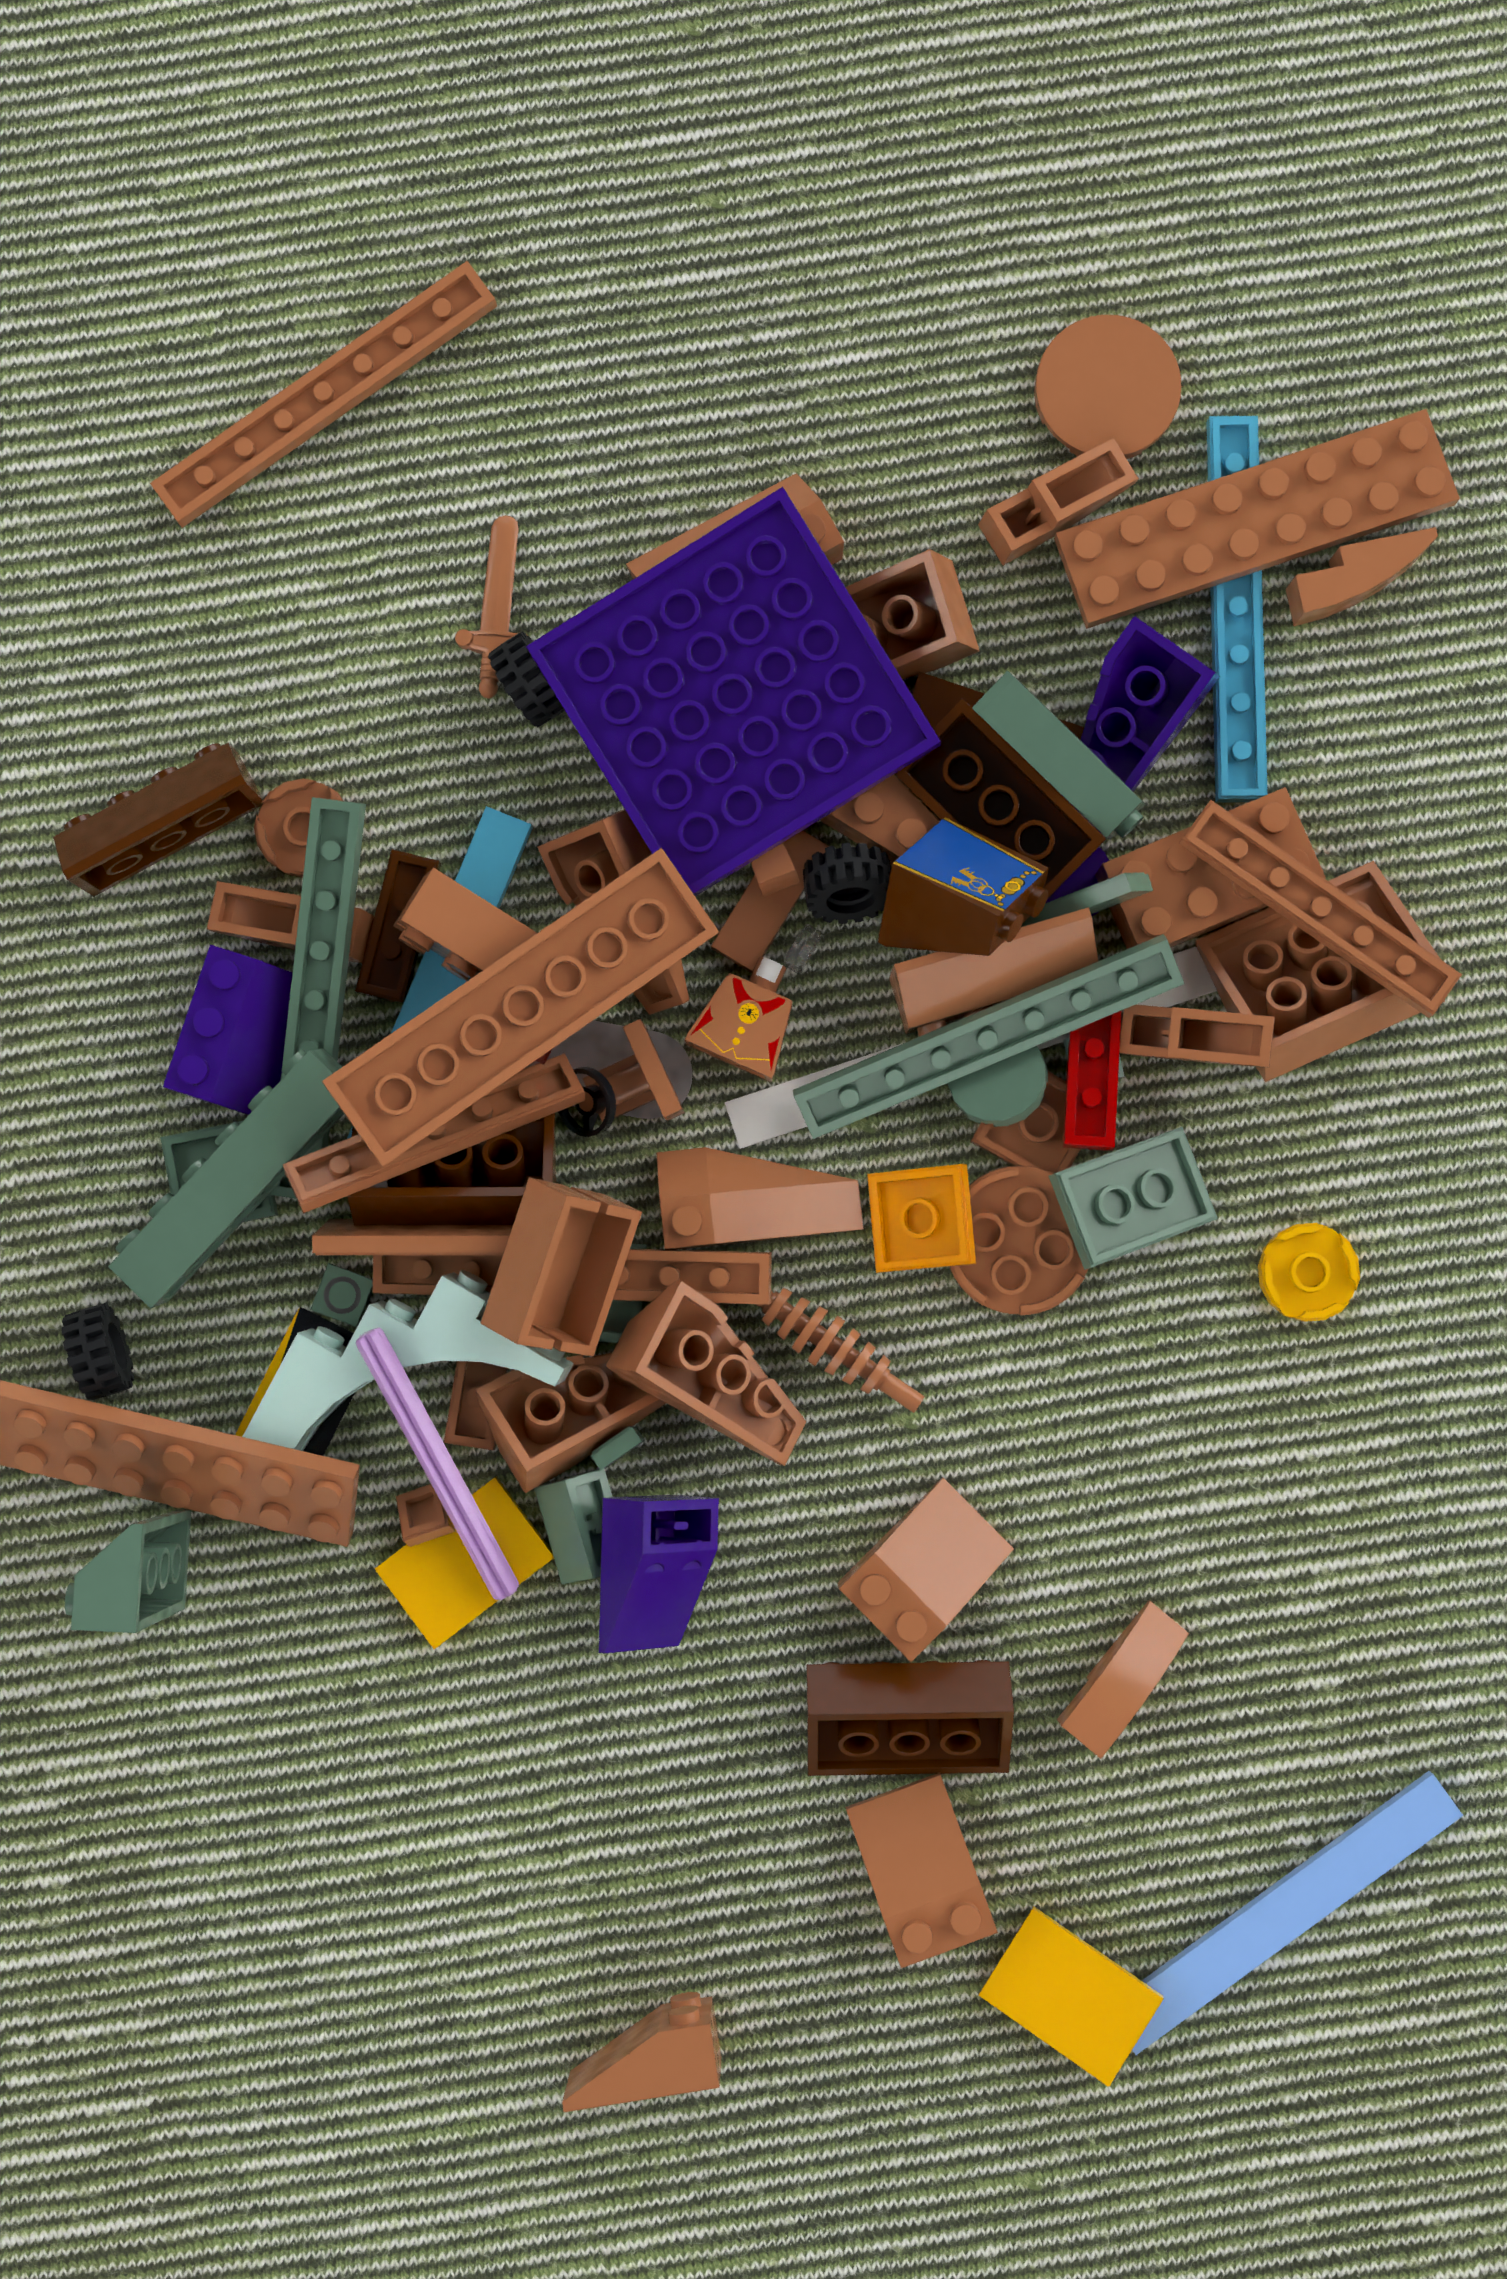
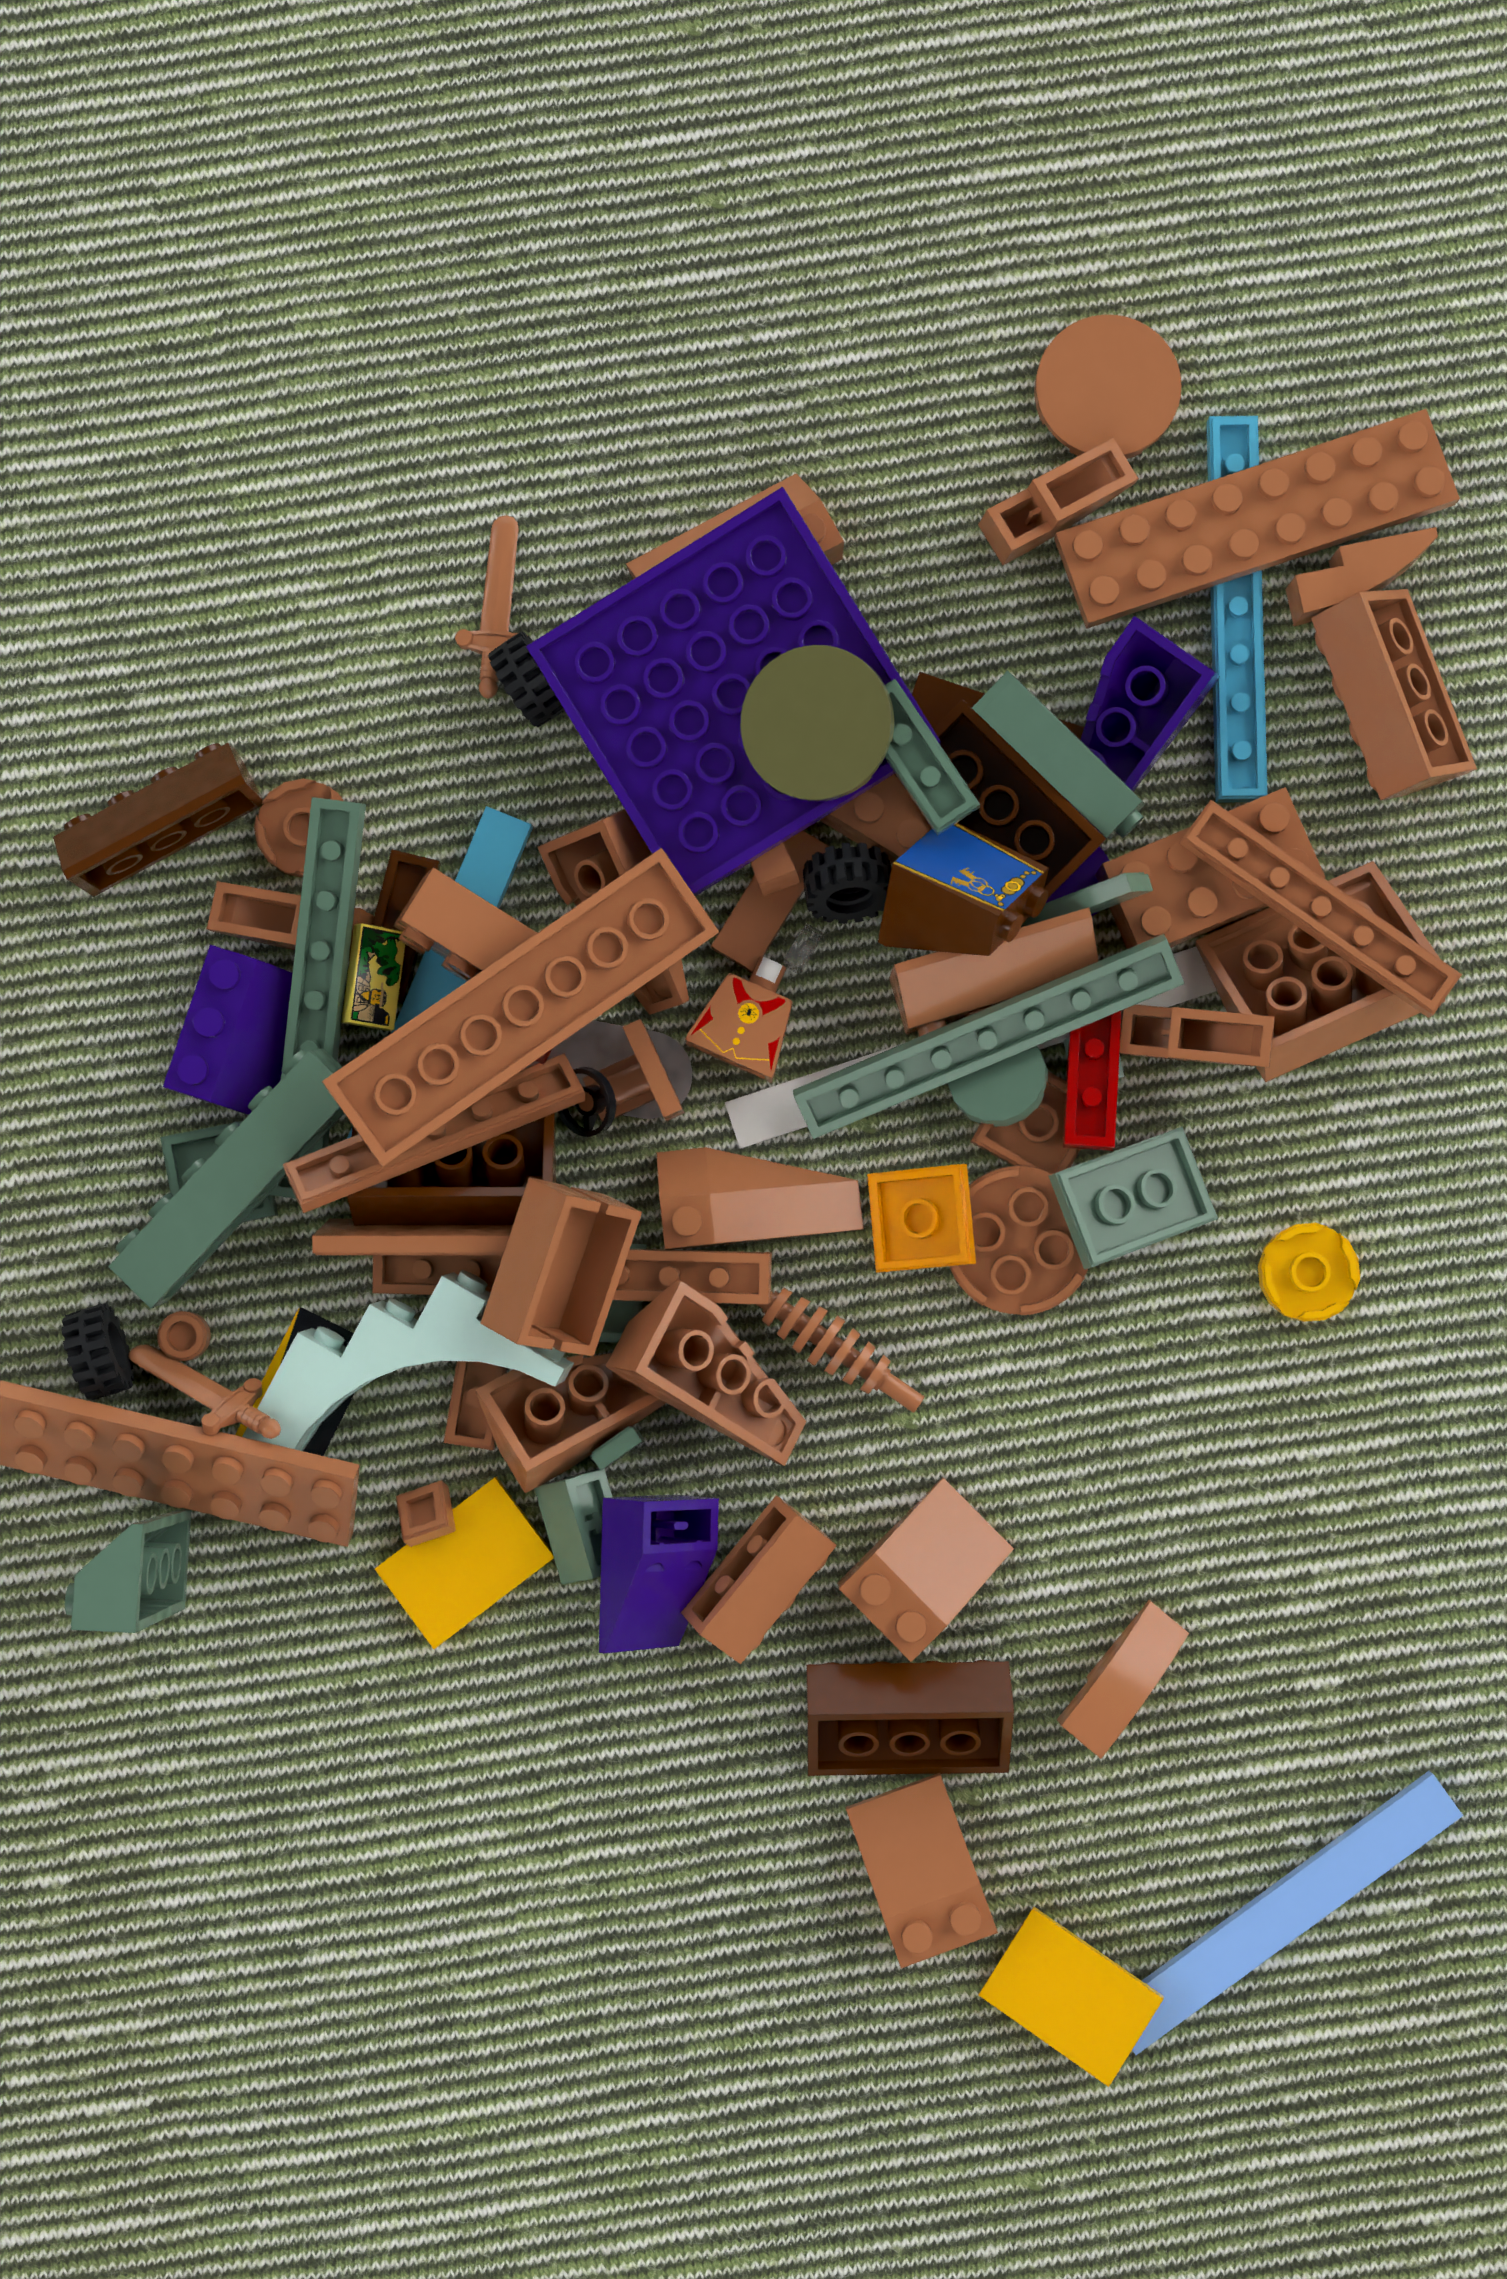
nougat plate [150,261,497,528] -> none
sand green tile [310,1263,373,1327] -> none
lavender axle [356,1328,519,1600] -> none
nougat slope [562,1992,721,2112] -> none
nougat slope [845,549,980,679] -> none
none -> nougat sword [129,1344,281,1439]
none -> nougat tile [157,1311,211,1361]
none -> tile [341,923,405,1031]
none -> nougat brick [681,1495,837,1664]
none -> olive tile [740,645,894,801]
none -> sand green tile [885,679,980,836]
none -> nougat slope [1311,589,1477,800]

